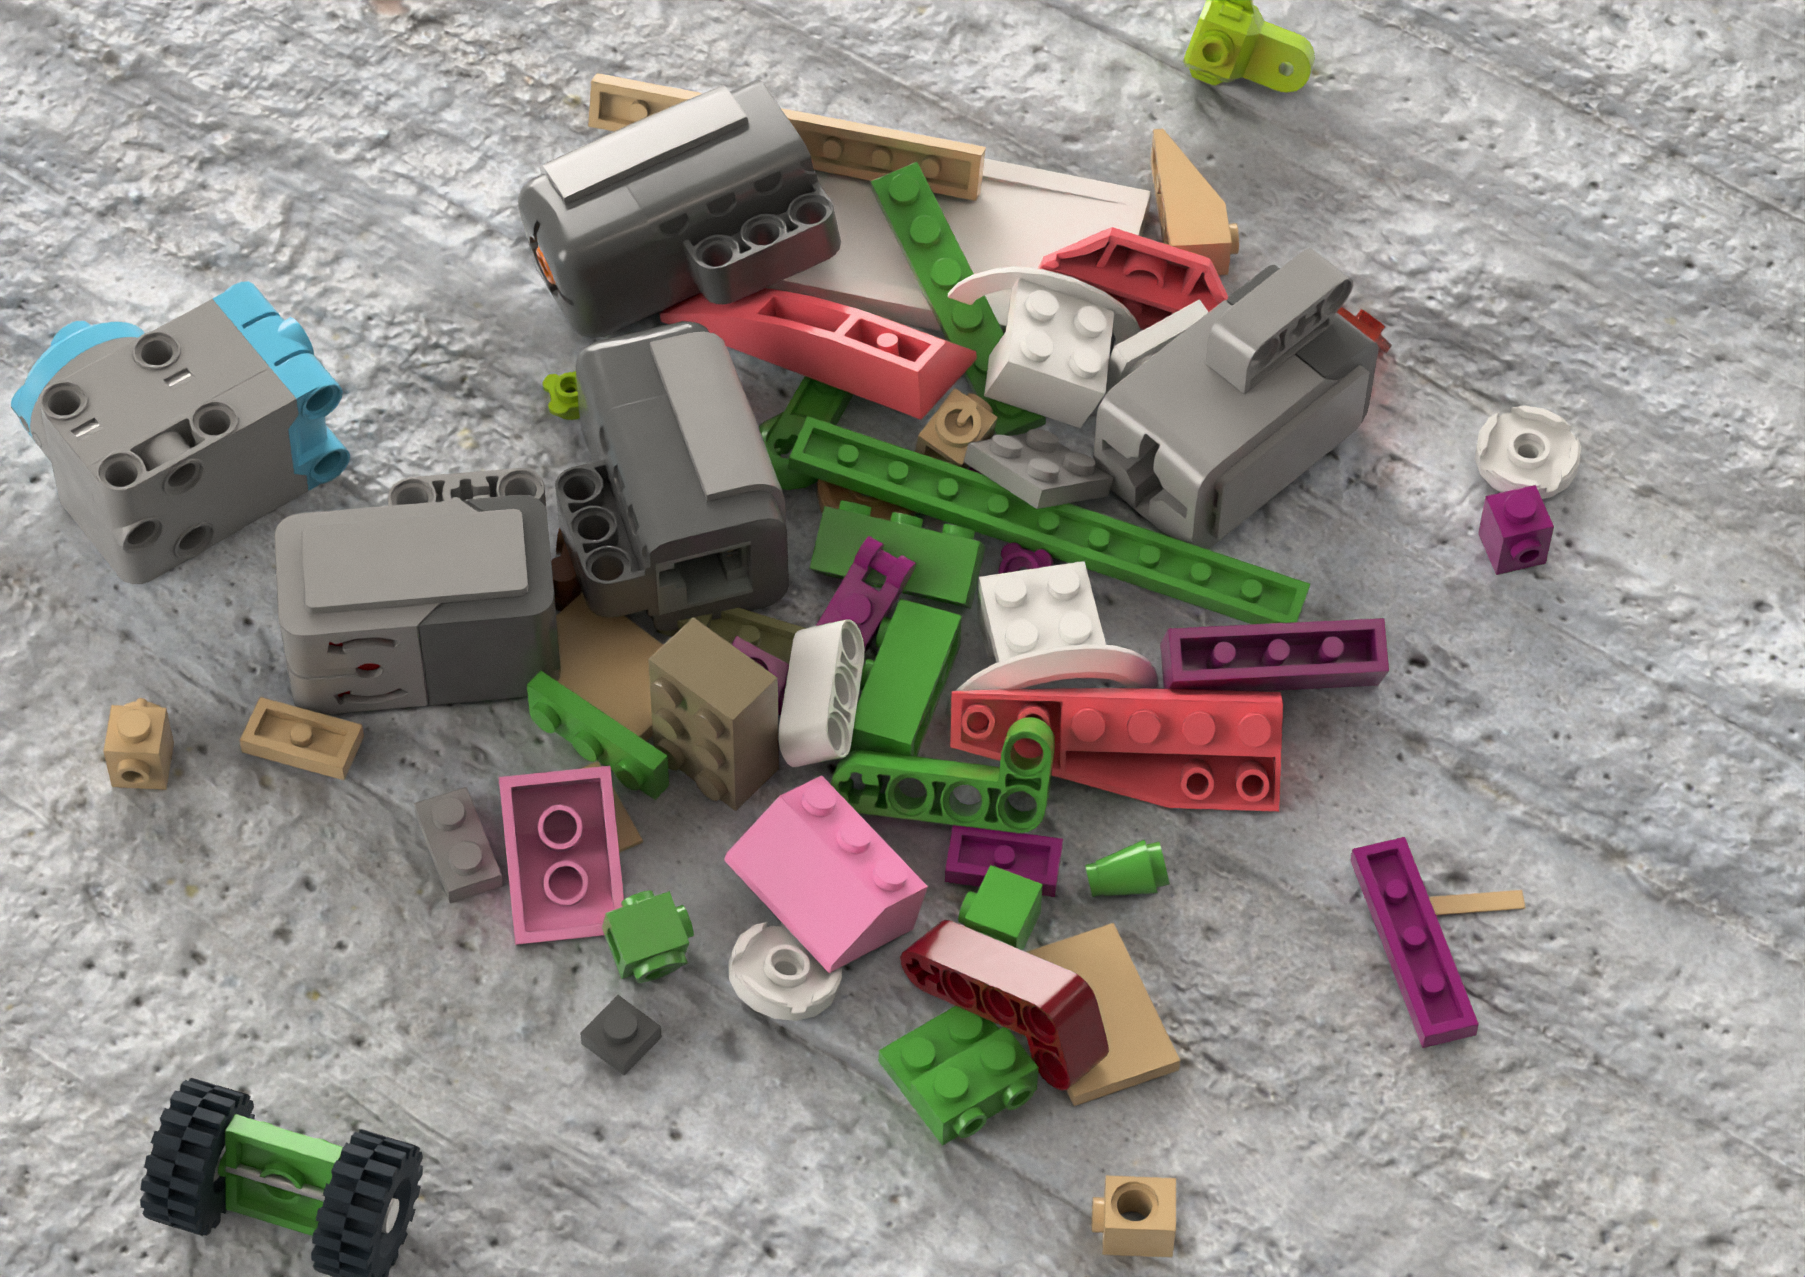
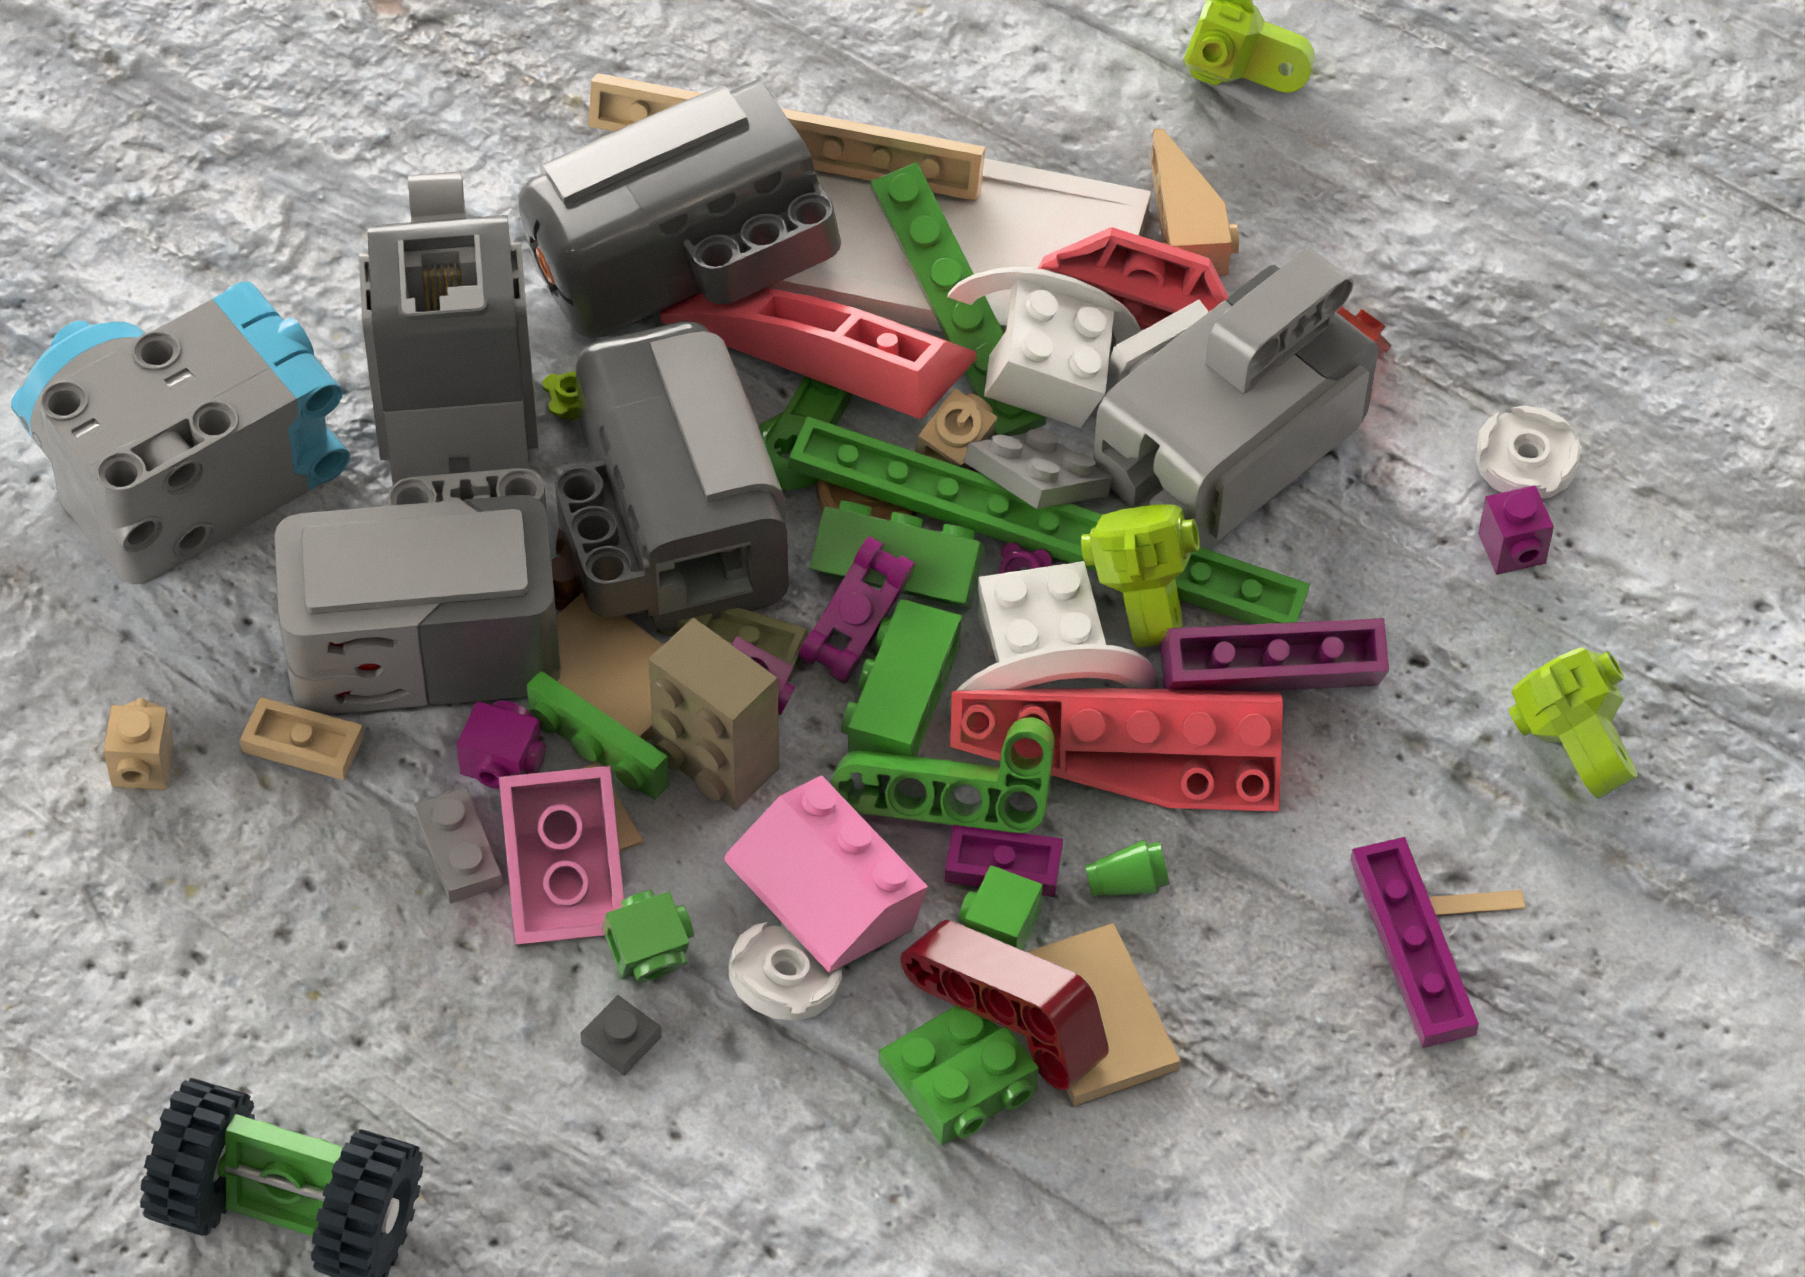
white beam [778,620,865,767] -> none
tan brick [1091,1175,1176,1258] -> none
none -> piece [359,171,538,485]
none -> magenta brick [456,701,546,789]
none -> lime piece [1081,504,1200,648]
none -> lime piece [1509,648,1637,799]

